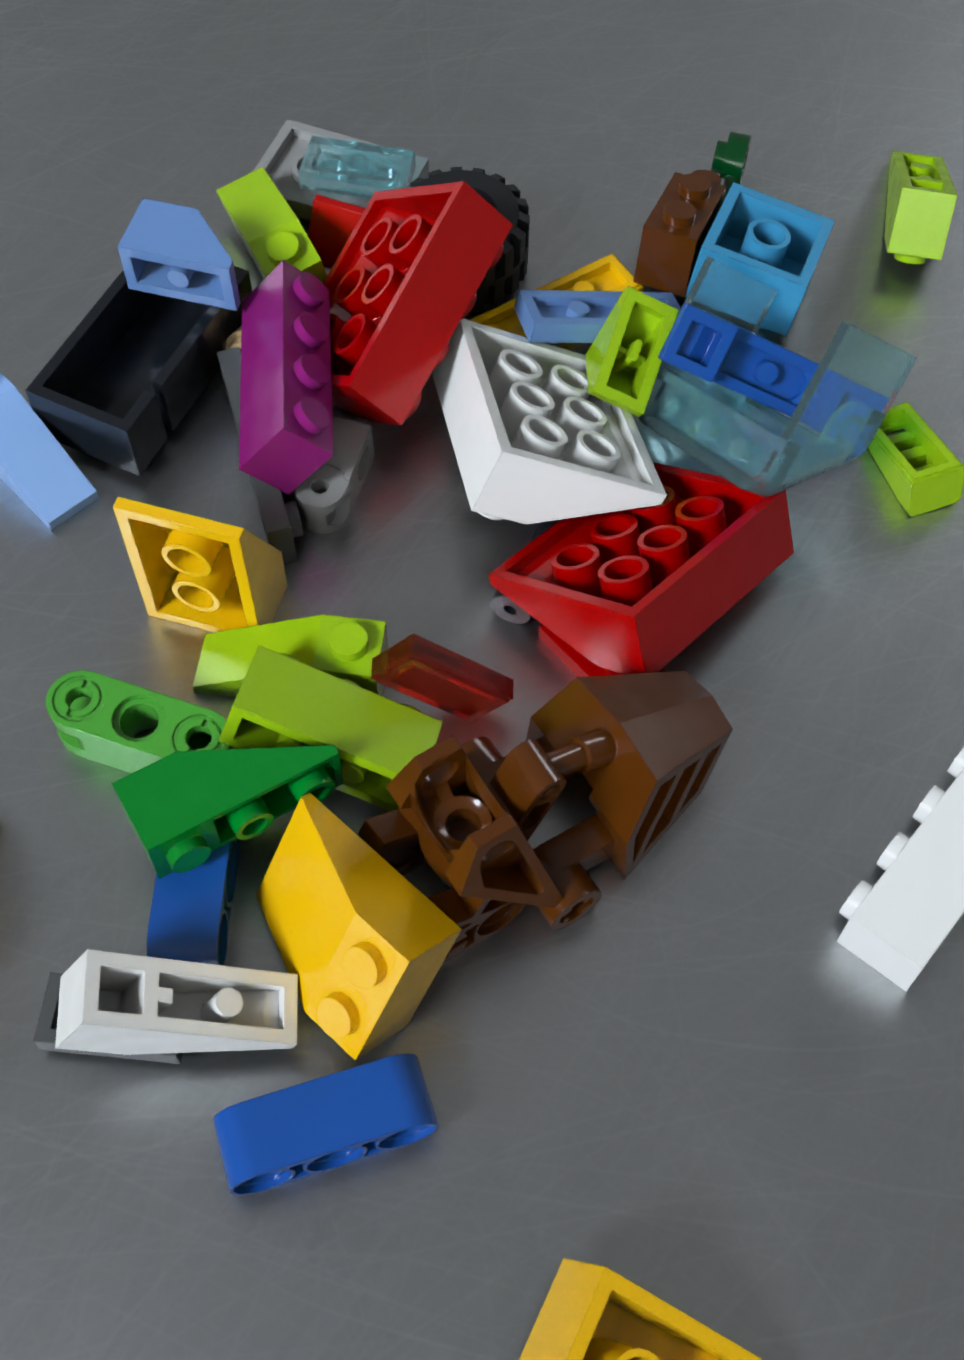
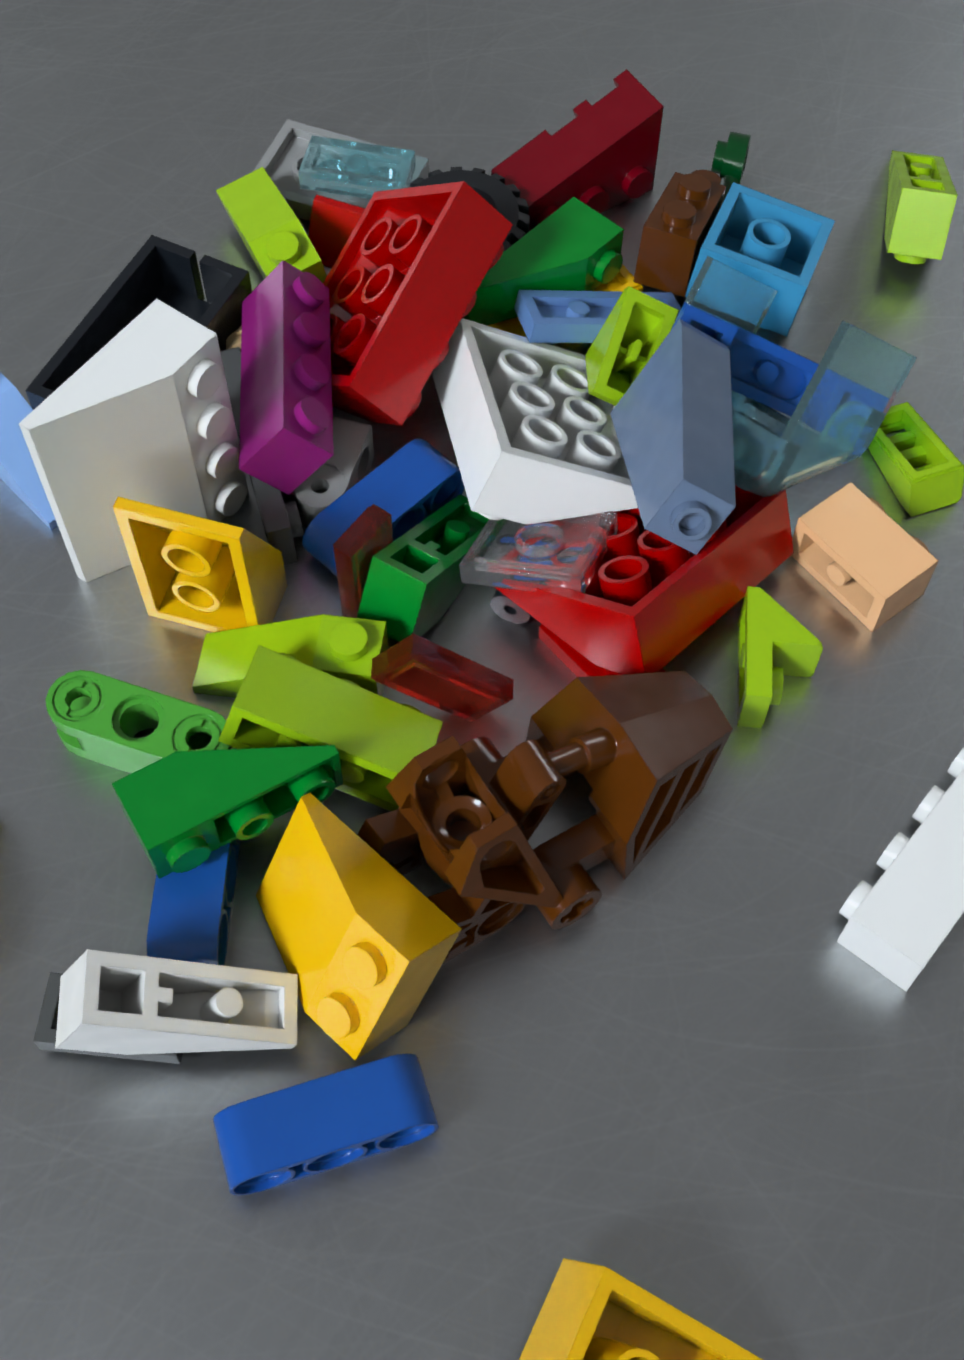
medium blue slope [117,198,241,311] -> none
none -> white slope [19,299,249,583]
none -> blue beam [302,438,465,586]
none -> clear red tile [333,504,393,618]
none -> green slope [356,494,510,646]
none -> clear tile [459,511,618,593]
none -> green slope [464,197,624,325]
none -> dark red wedge [491,69,664,231]
none -> sand blue slope [610,319,736,555]
none -> lime slope [737,586,823,728]
none -> light nougat brick [791,482,939,632]

